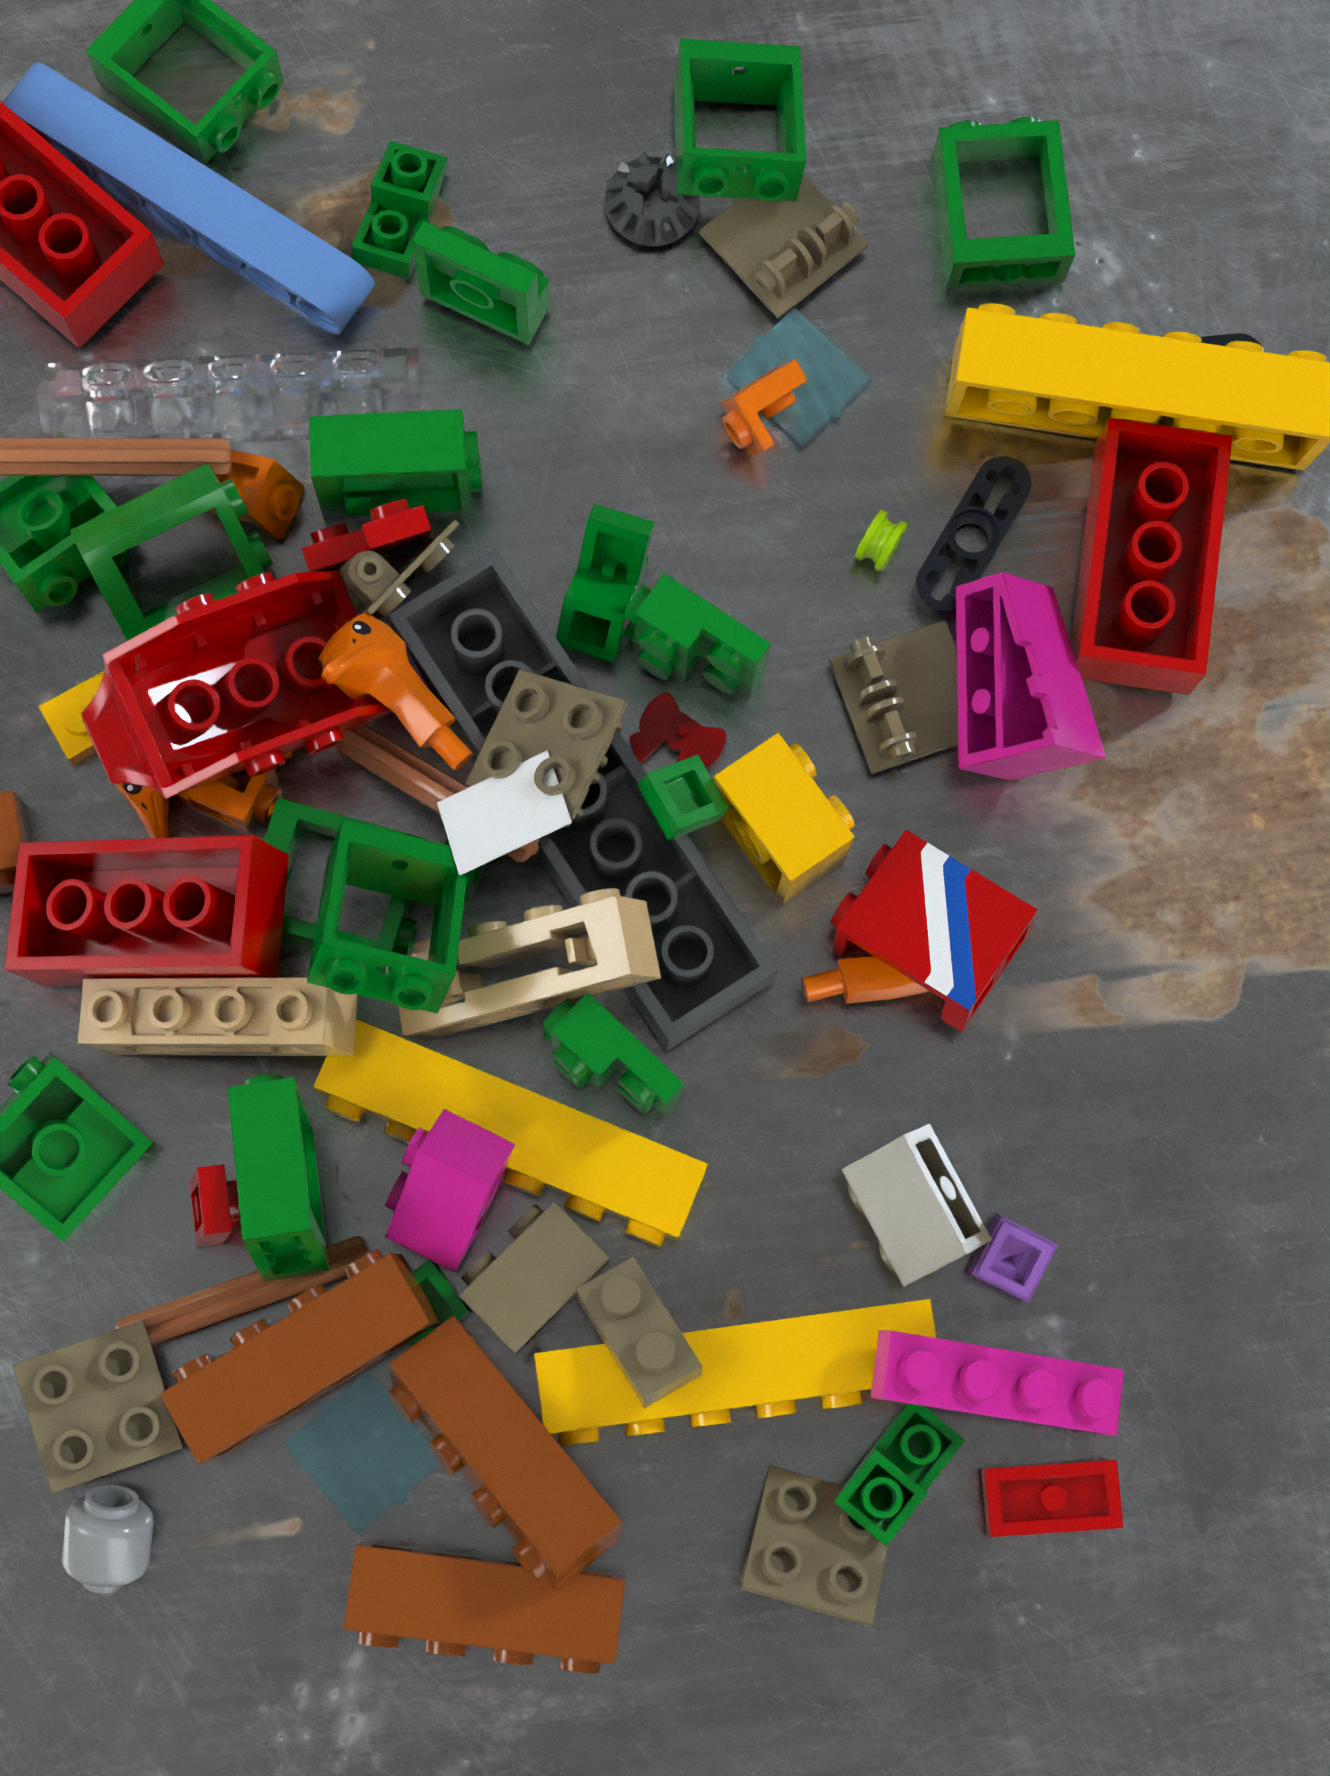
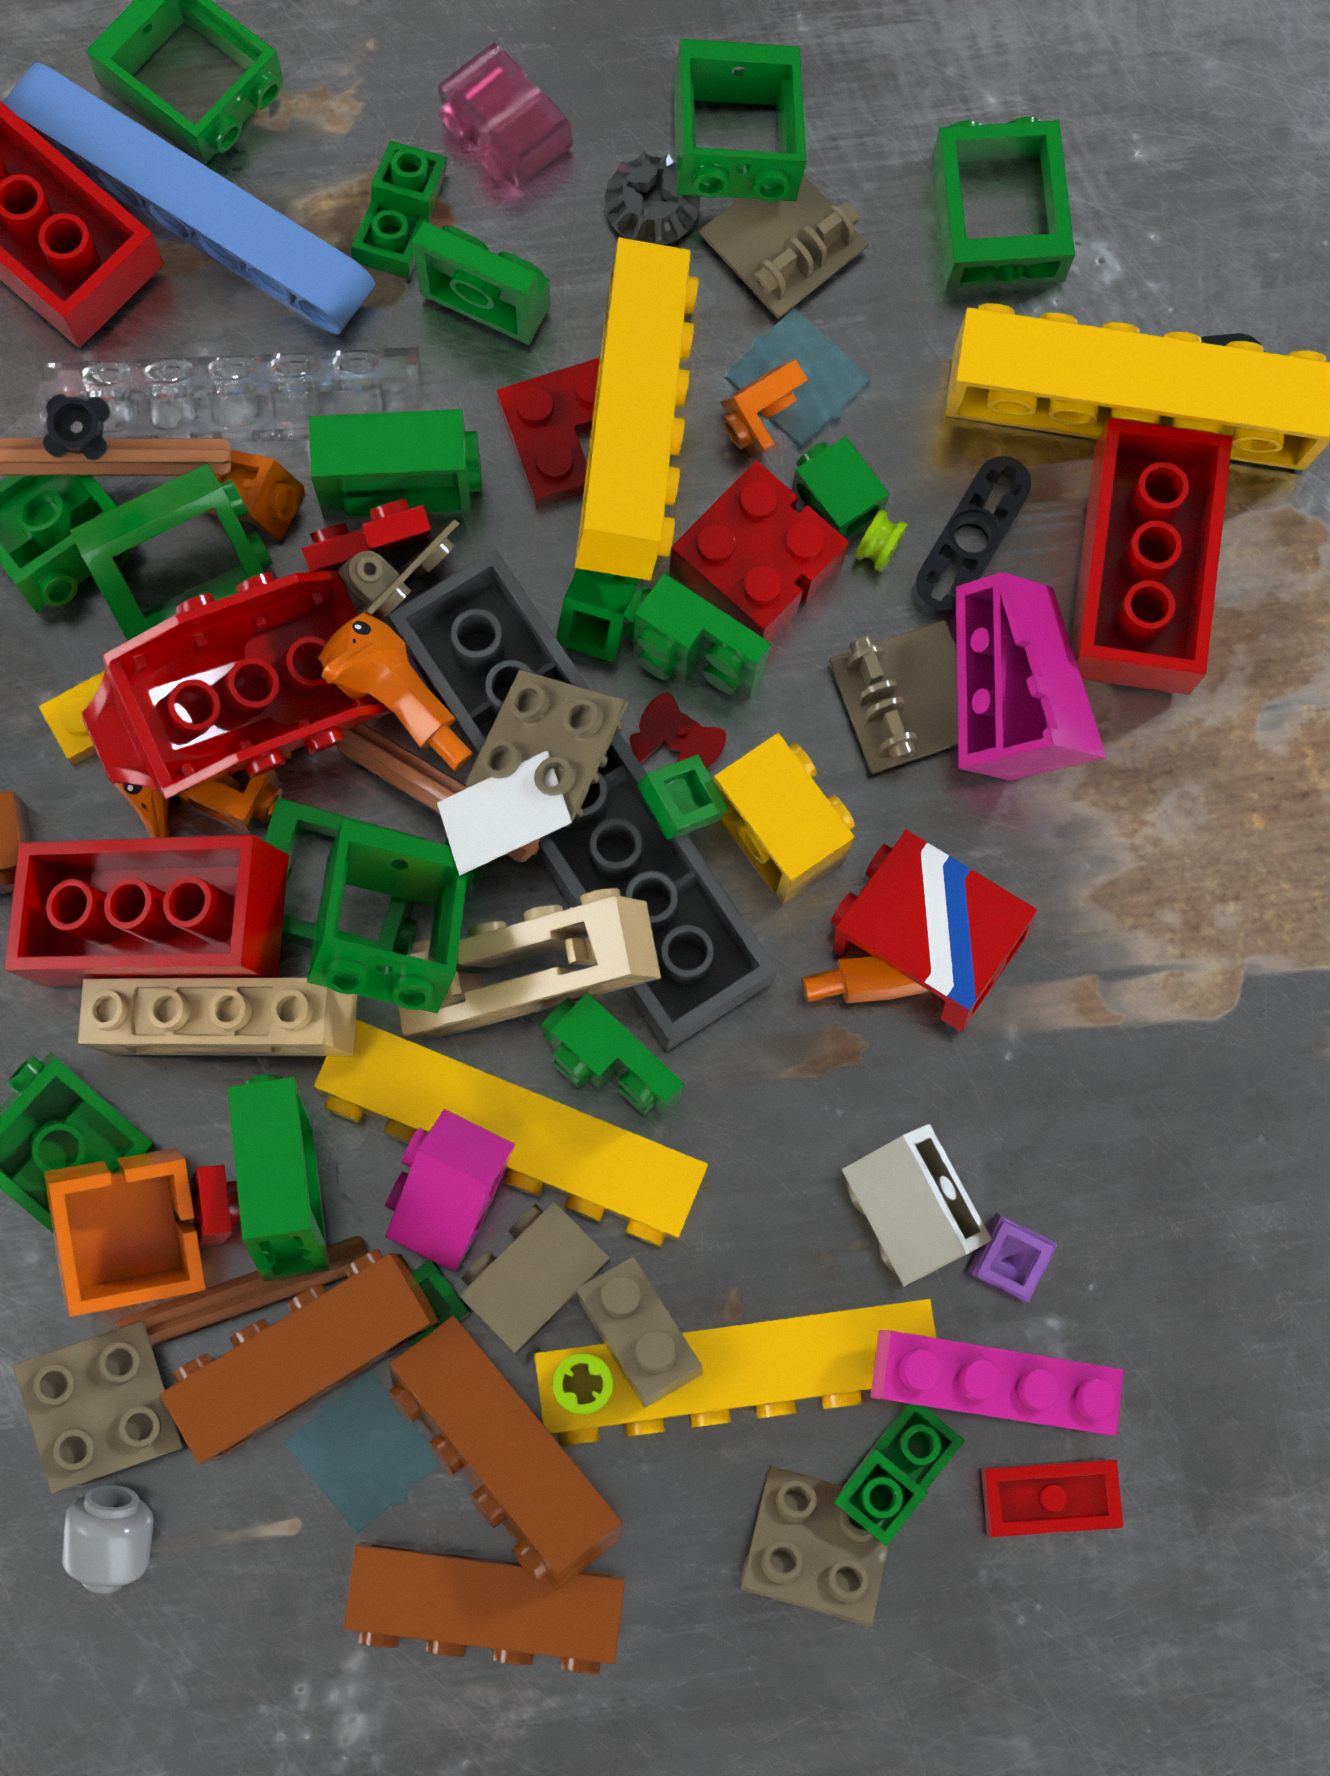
none -> black plate [43,394,110,460]
none -> orange piece [44,1148,206,1317]
none -> clear pink brick [438,42,573,189]
none -> red plate [496,357,600,508]
none -> lime bush [552,1353,613,1415]
none -> yellow brick [574,237,699,581]
none -> red piece [669,460,849,642]
none -> green brick [791,436,890,539]

